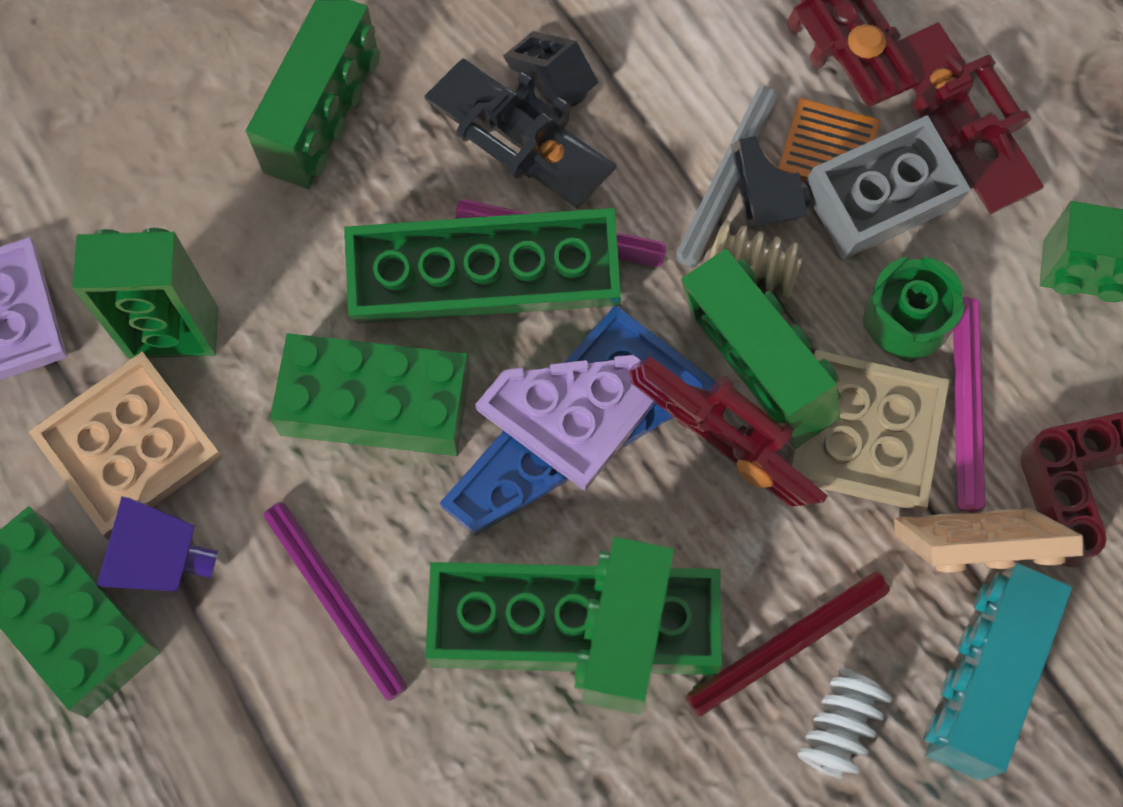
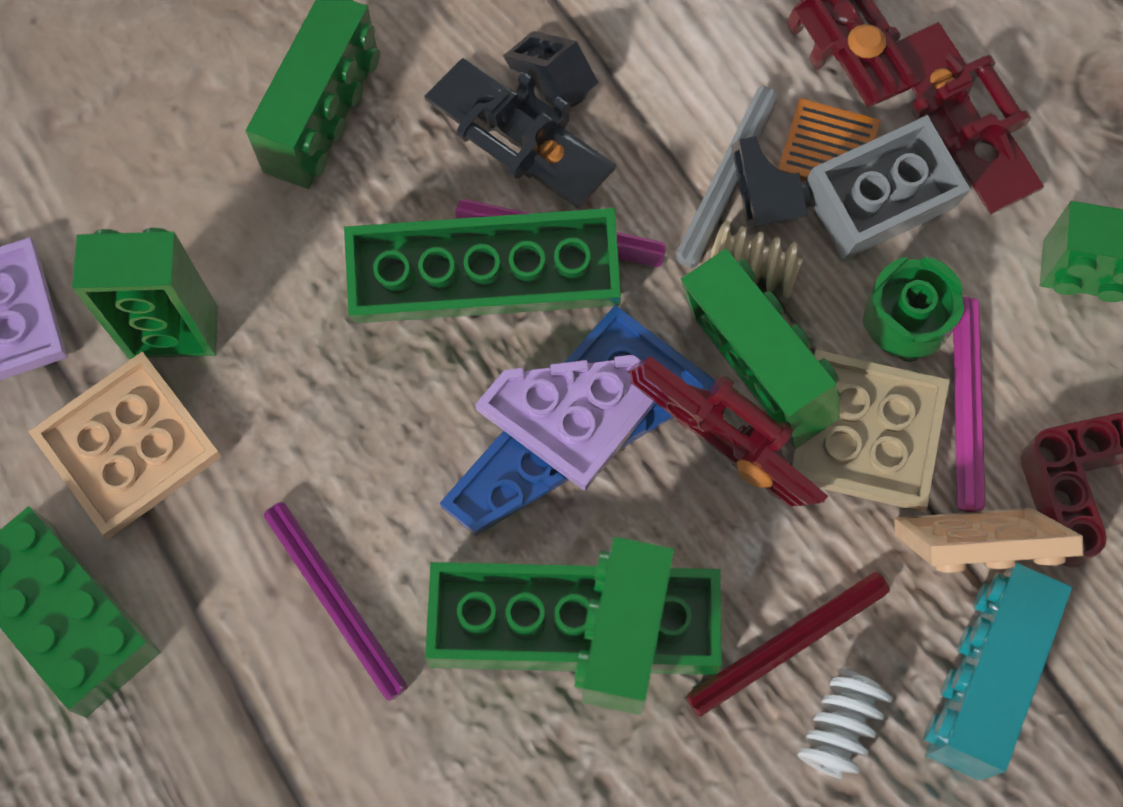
dark purple torso [97,496,218,591] -> none
green brick [270,333,470,456] -> none

